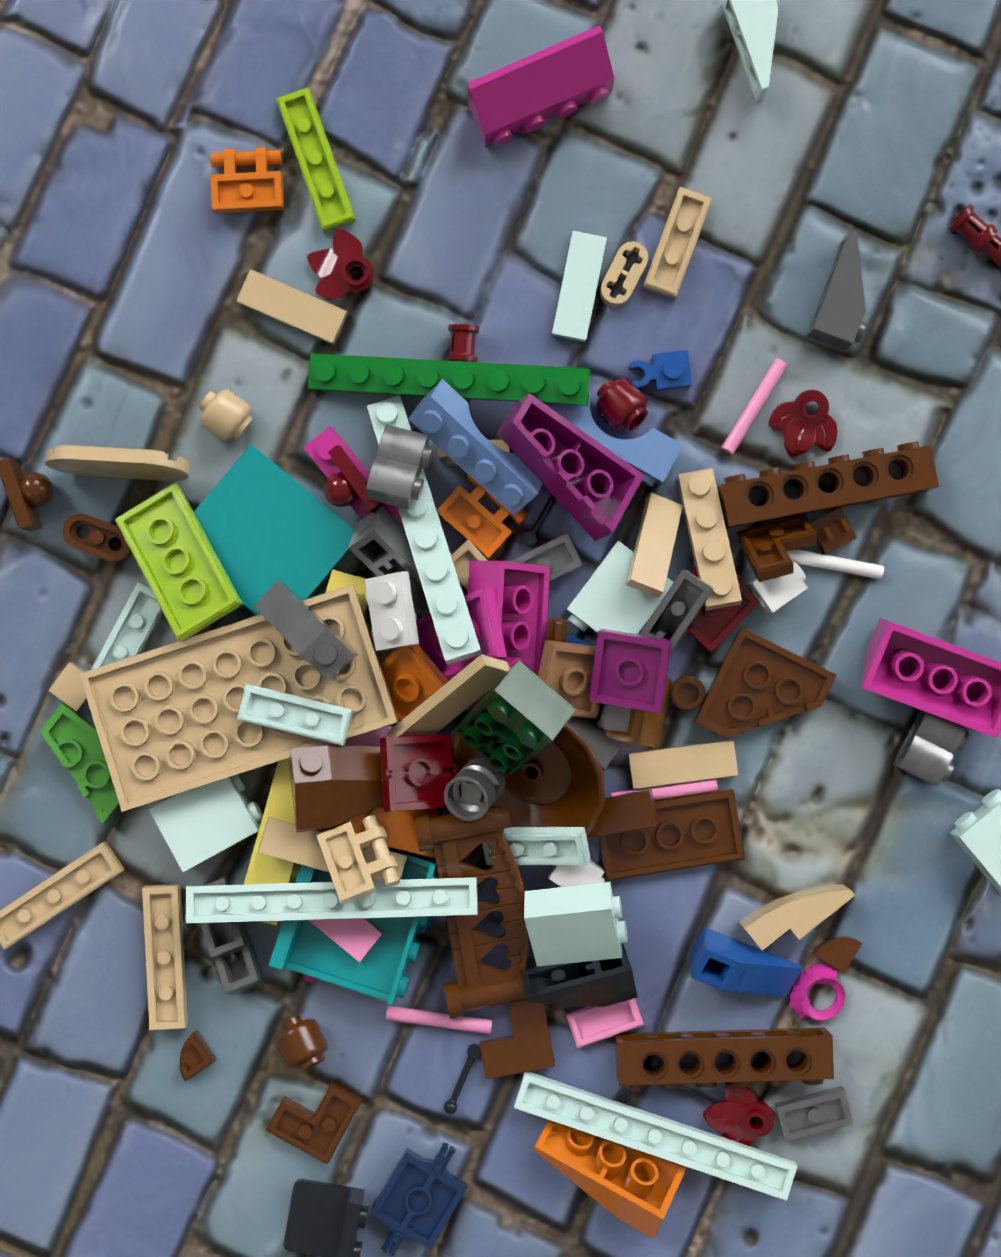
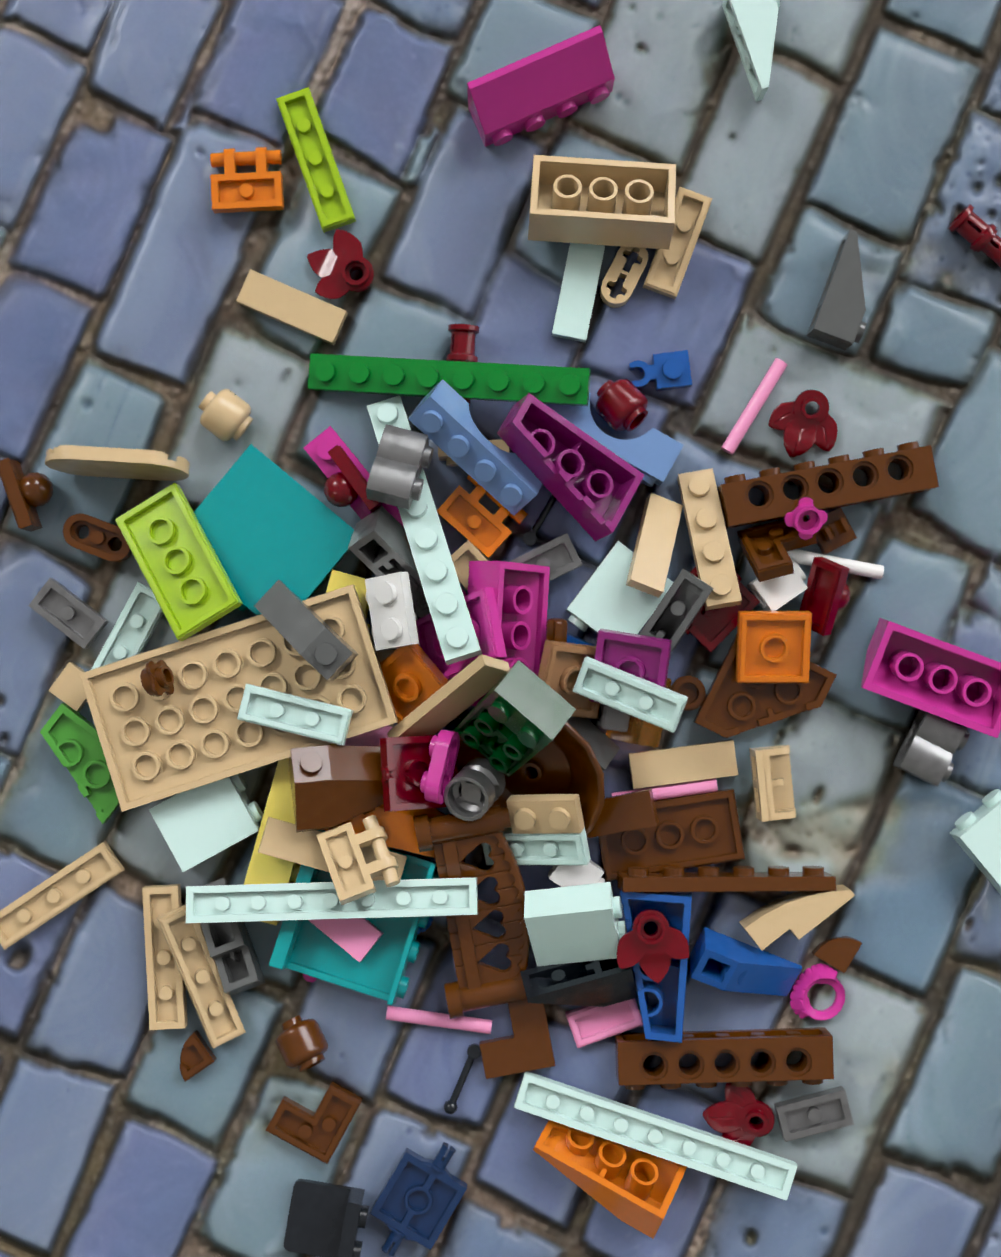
none -> flat silver plate [28,578,109,649]
none -> reddish brown plate [140,660,174,697]
none -> tan tile [157,904,246,1049]
none -> dark pink plate [420,729,460,804]
none -> tan plate [506,794,585,834]
none -> tan brick [528,155,676,250]
none -> light aqua tile [572,656,688,733]
none -> dark red plate [616,909,689,983]
none -> reddish brown plate [617,866,836,892]
none -> blue wedge [620,890,692,1043]
none -> orange tile [736,611,812,683]
none -> tan hinge [749,745,796,822]
none -> dark pink plate [784,497,828,540]
none -> dark red tile [799,556,850,636]

